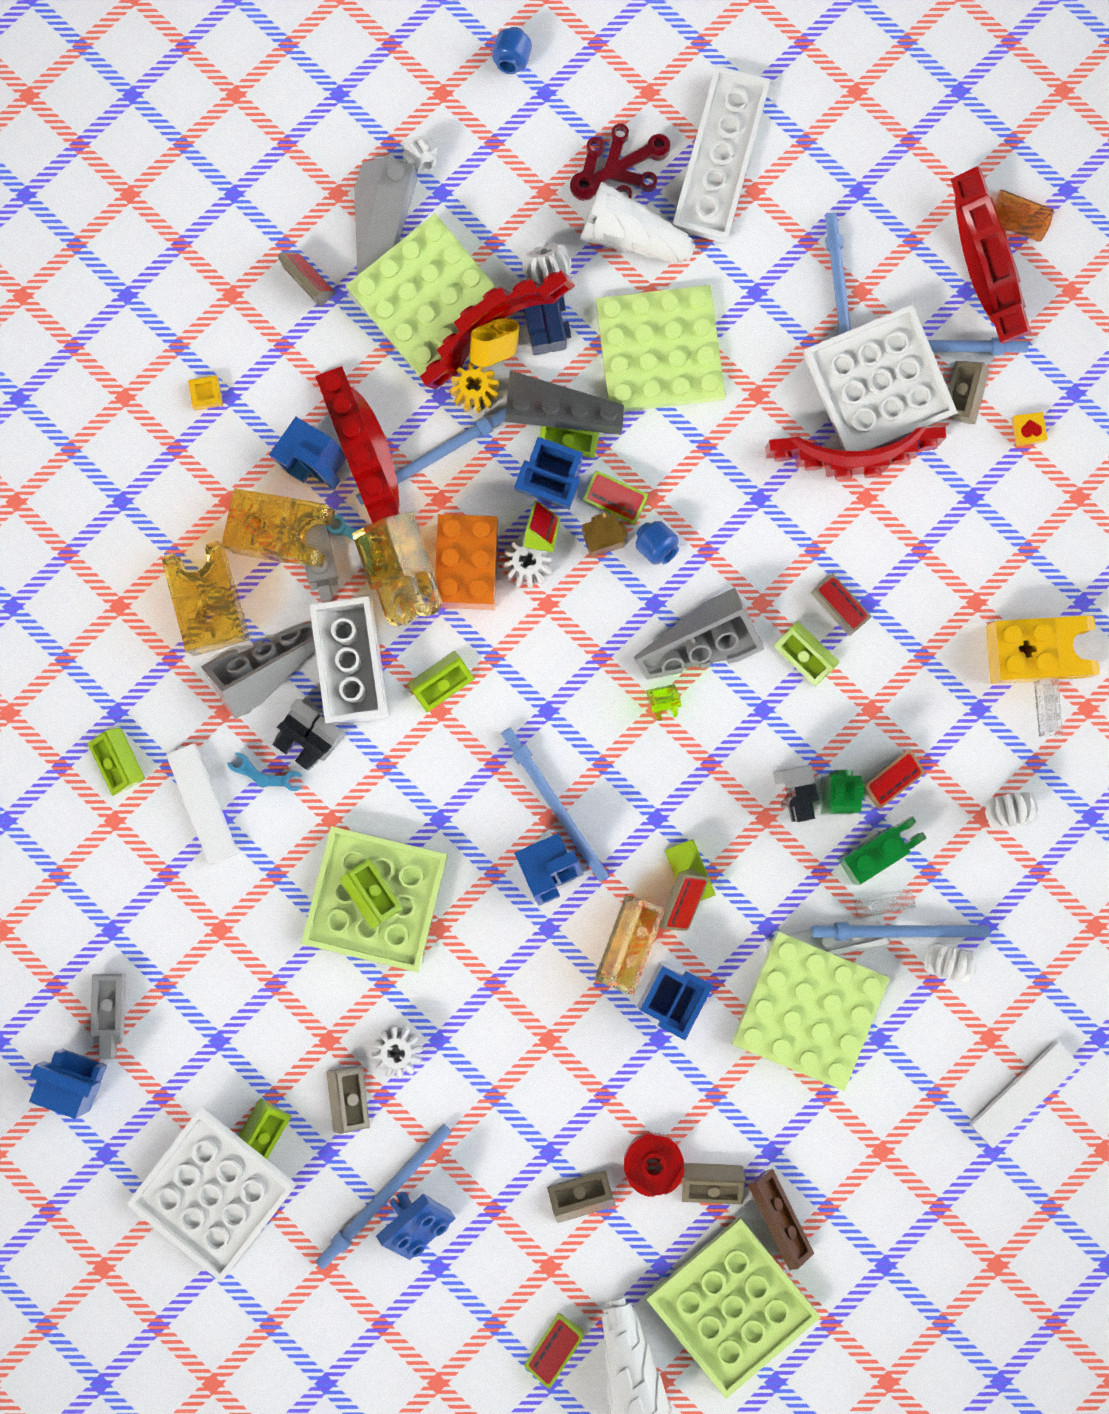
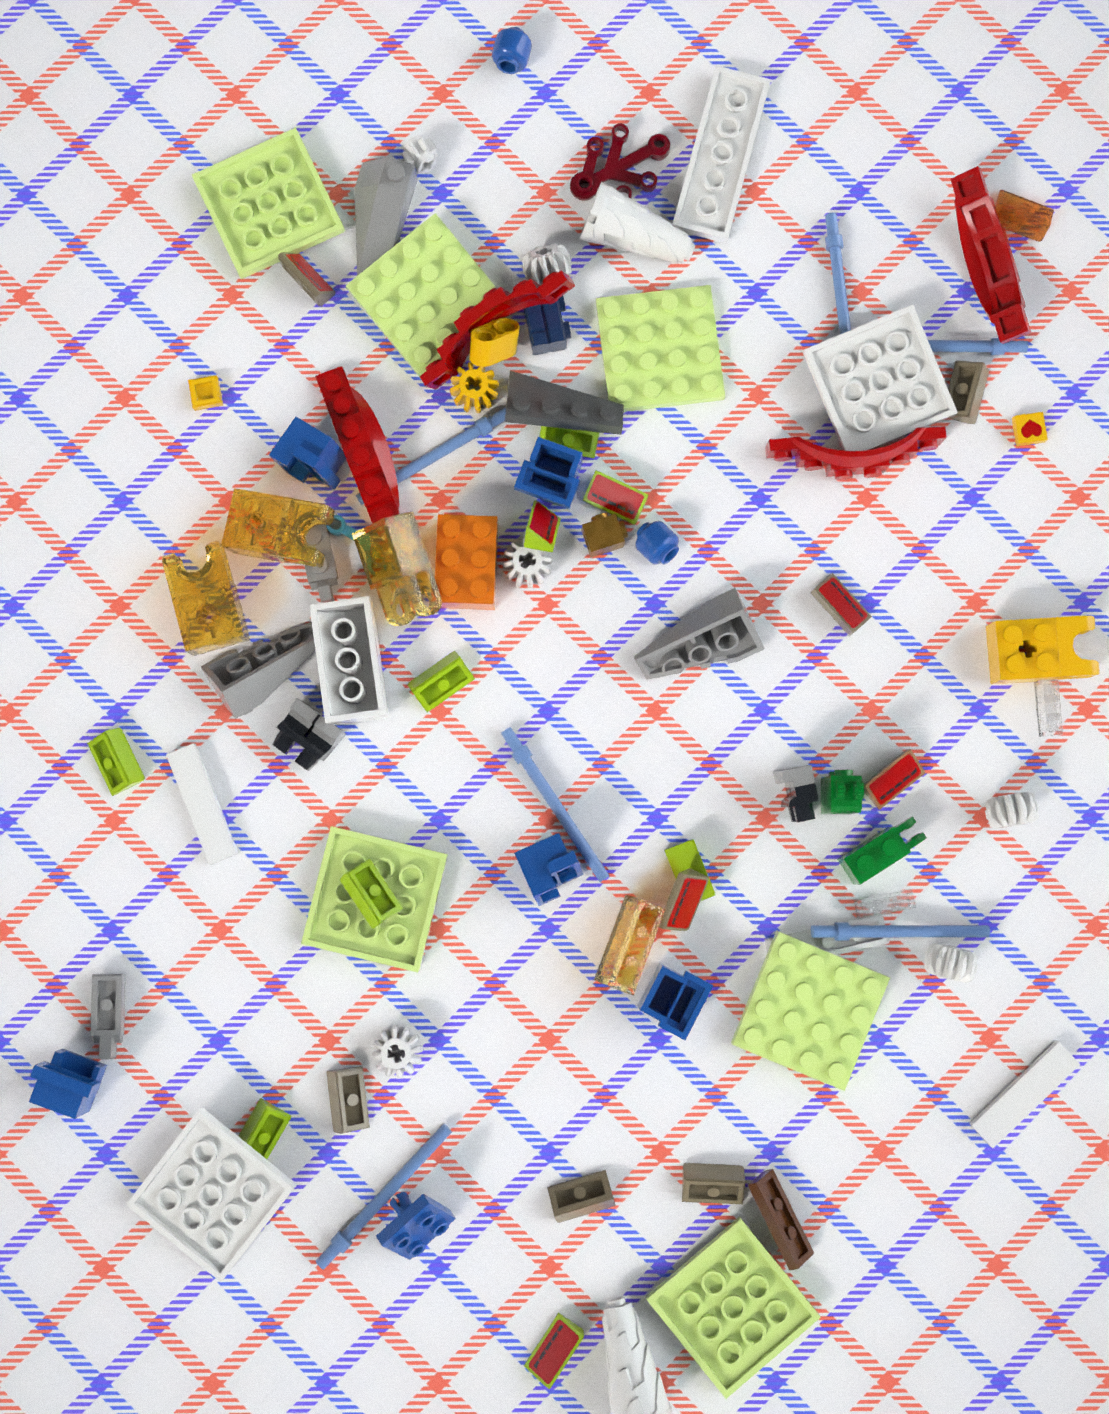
dark azure piece [227,752,303,791] -> none
red plate [623,1132,684,1197] -> none
clear neon green tile [646,684,681,721] -> none
lime slope [773,621,839,687] -> none
none -> yellowish green plate [192,127,345,279]

